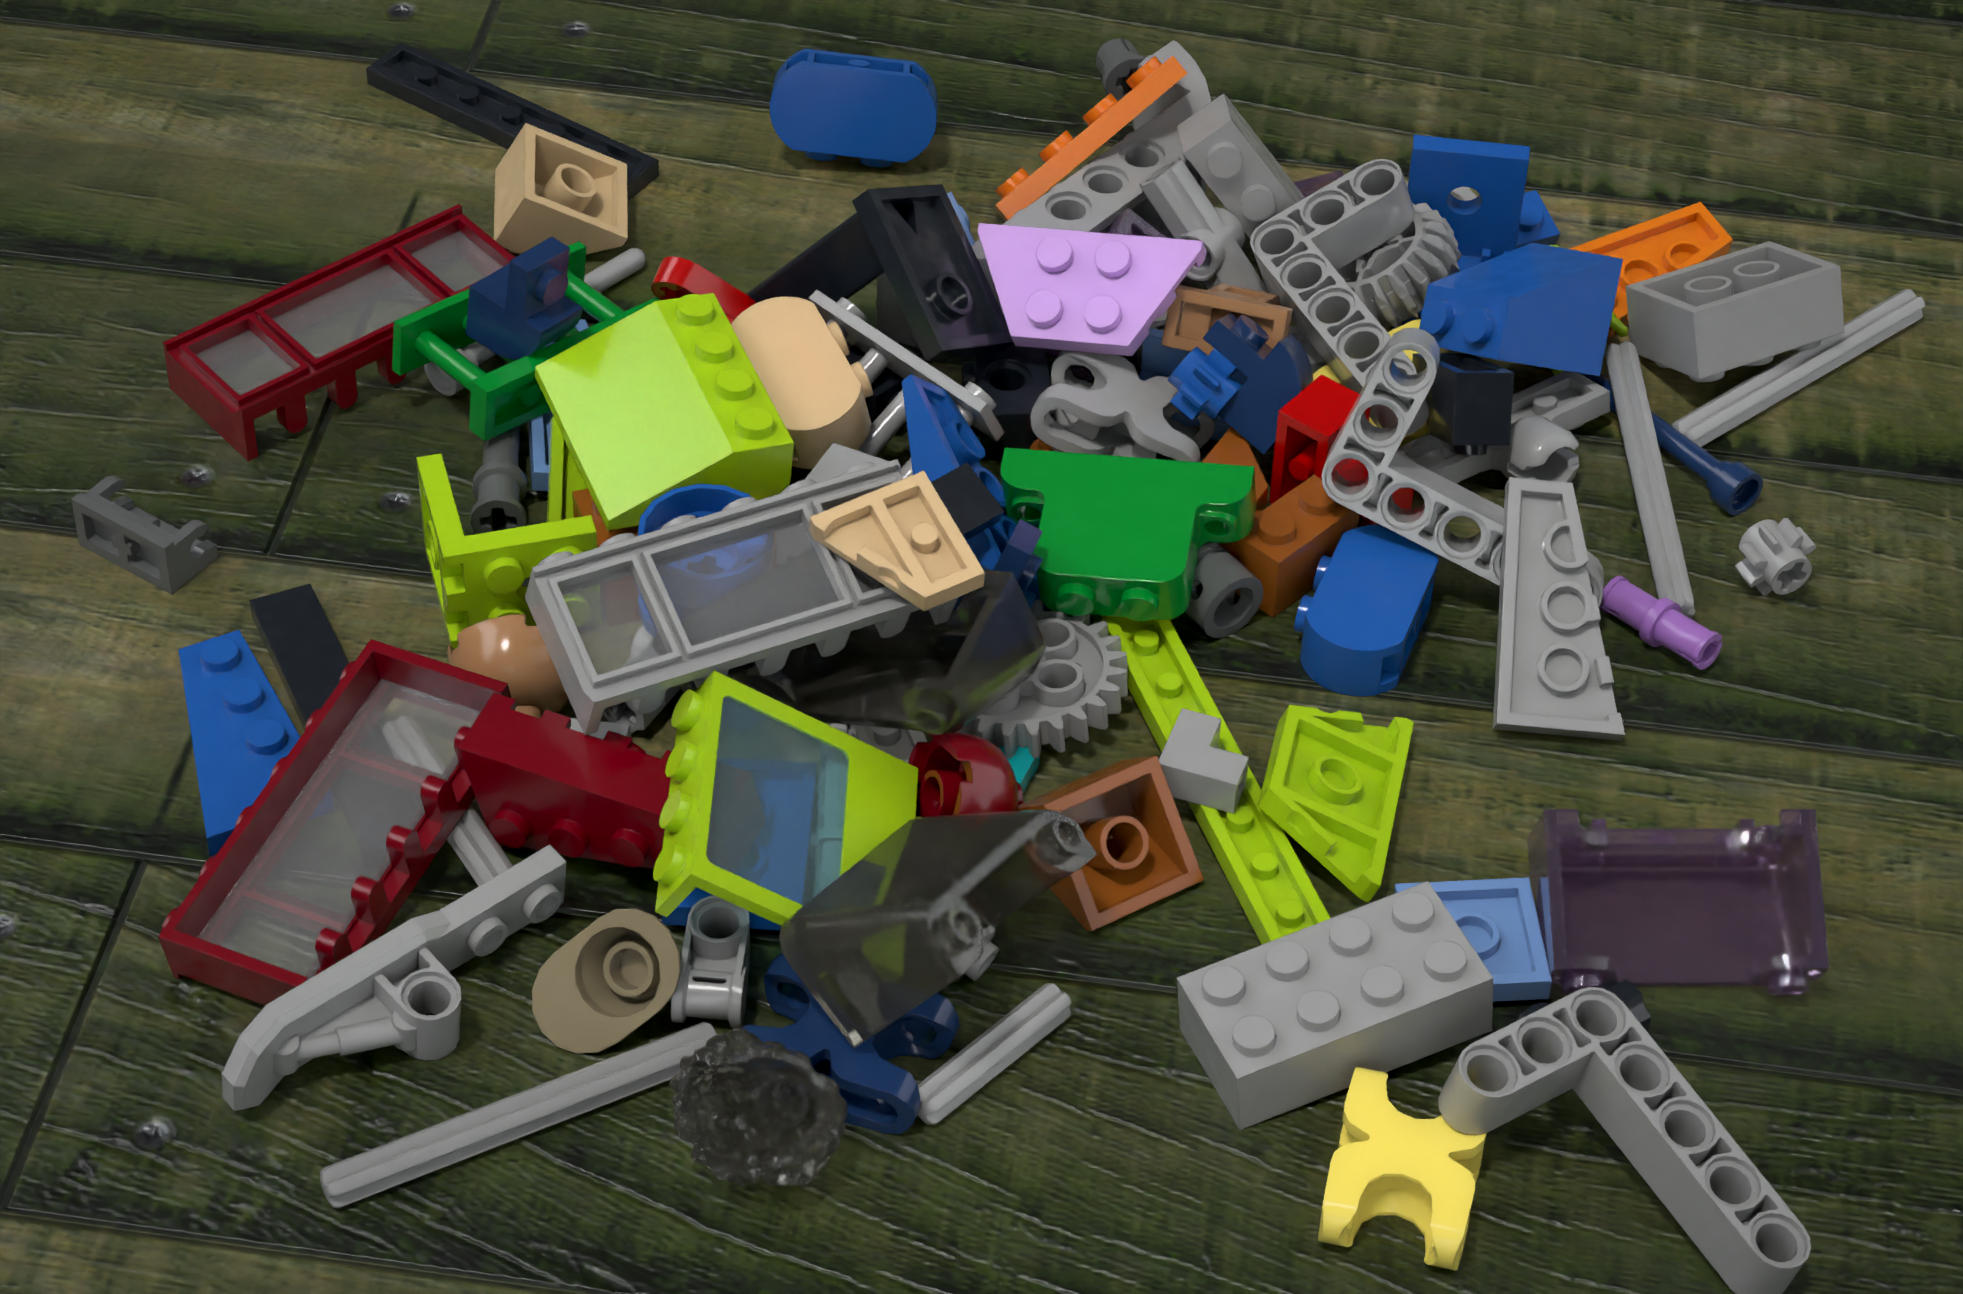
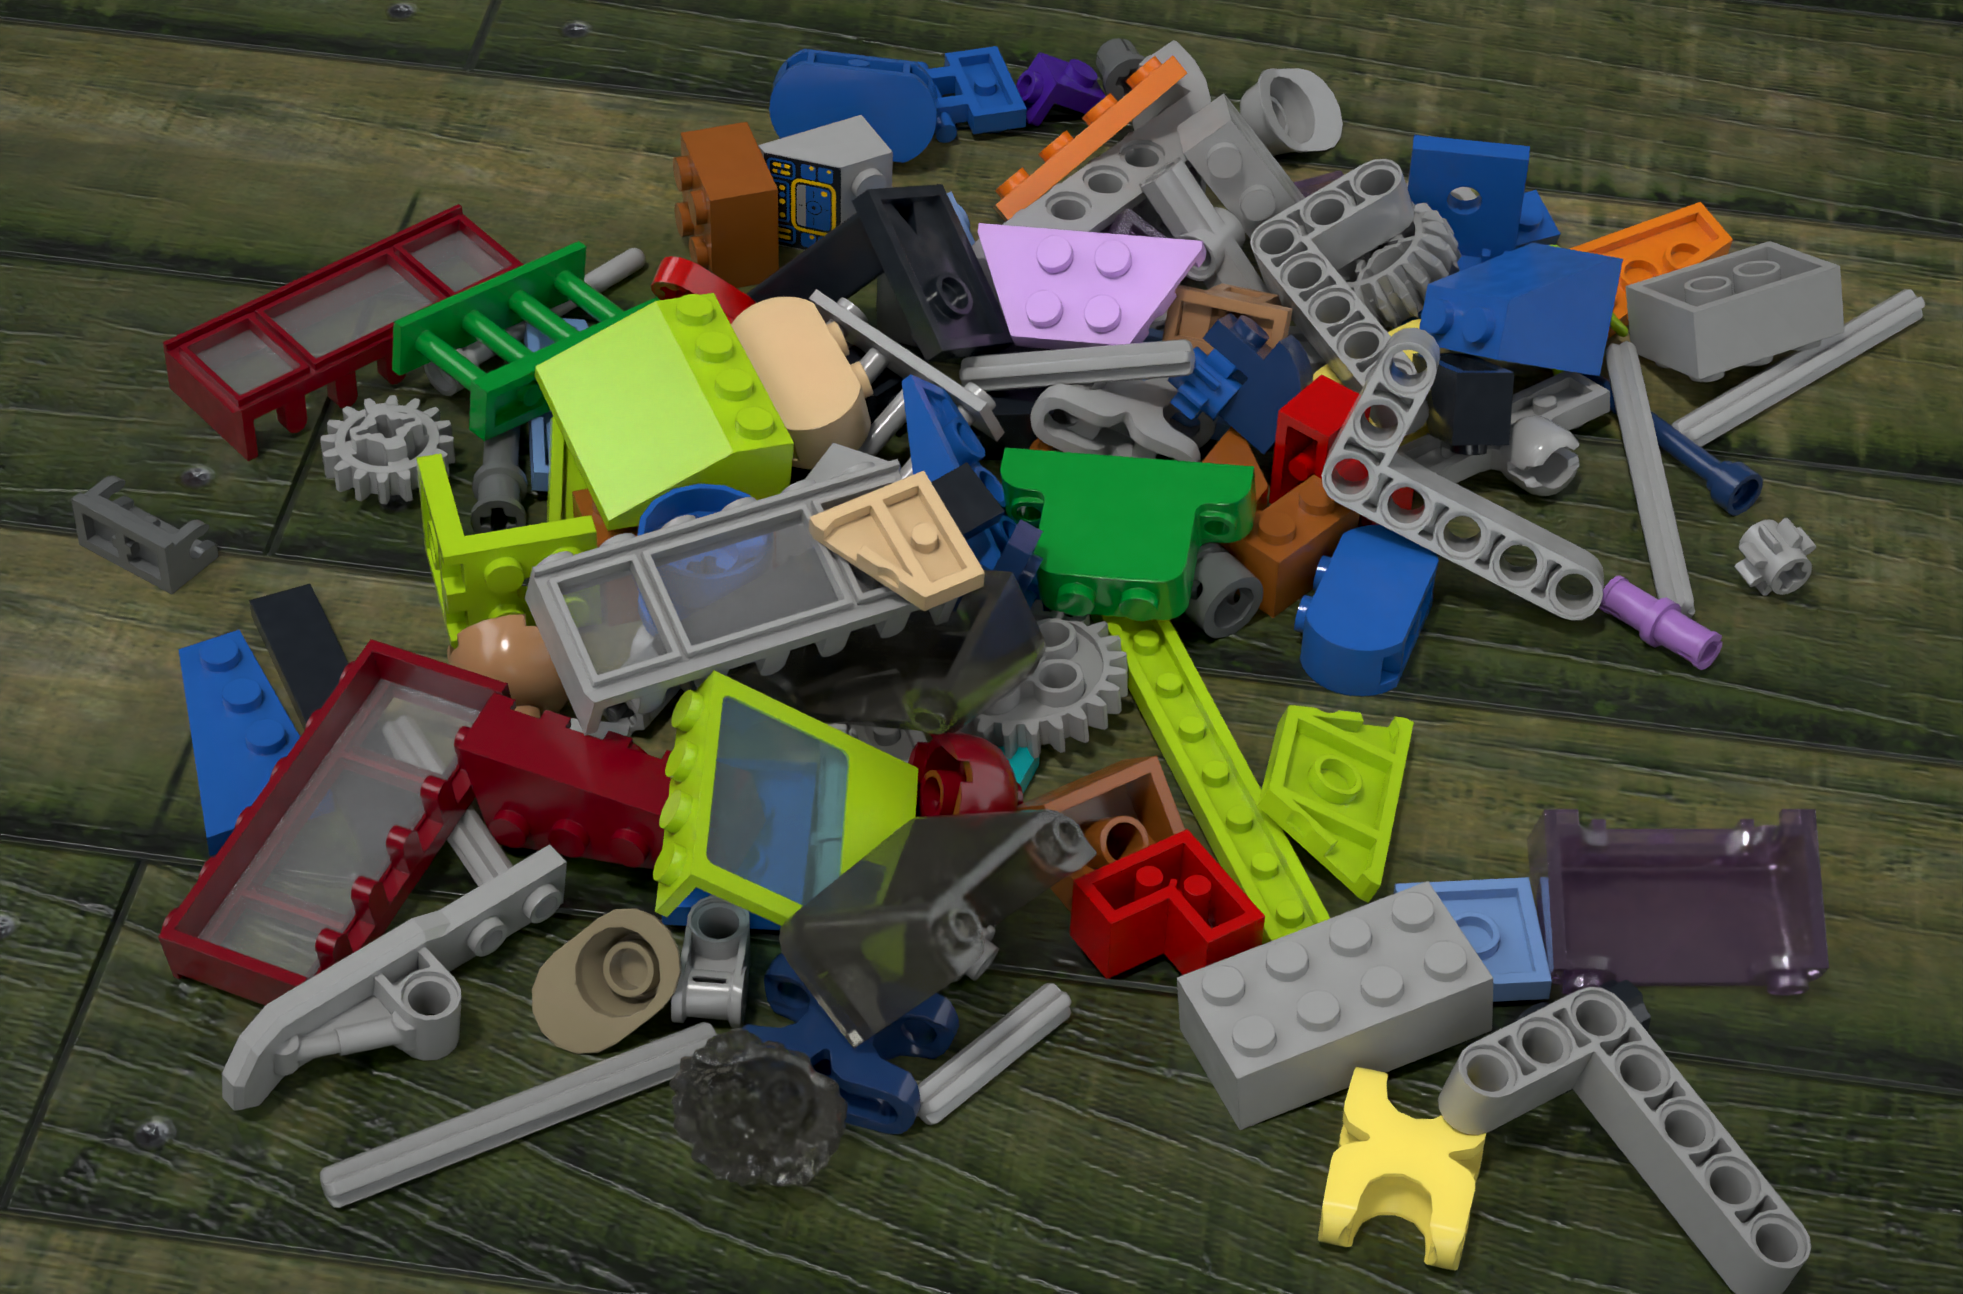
black tile [366,43,659,201] -> none
dark blue brick [466,236,583,359] -> none
tan slope [494,123,628,255] -> none
light grey piece [1159,708,1249,814] -> none
light grey wing [1493,477,1625,741] -> none
none -> light grey gear [320,395,456,504]
none -> dark orange brick [673,122,779,288]
none -> slope [758,115,893,251]
none -> blue plate [917,46,1027,143]
none -> light grey axle [959,339,1195,392]
none -> dark purple bracket [1016,52,1106,127]
none -> red brick [1070,829,1265,979]
none -> light grey piece [1240,68,1343,156]

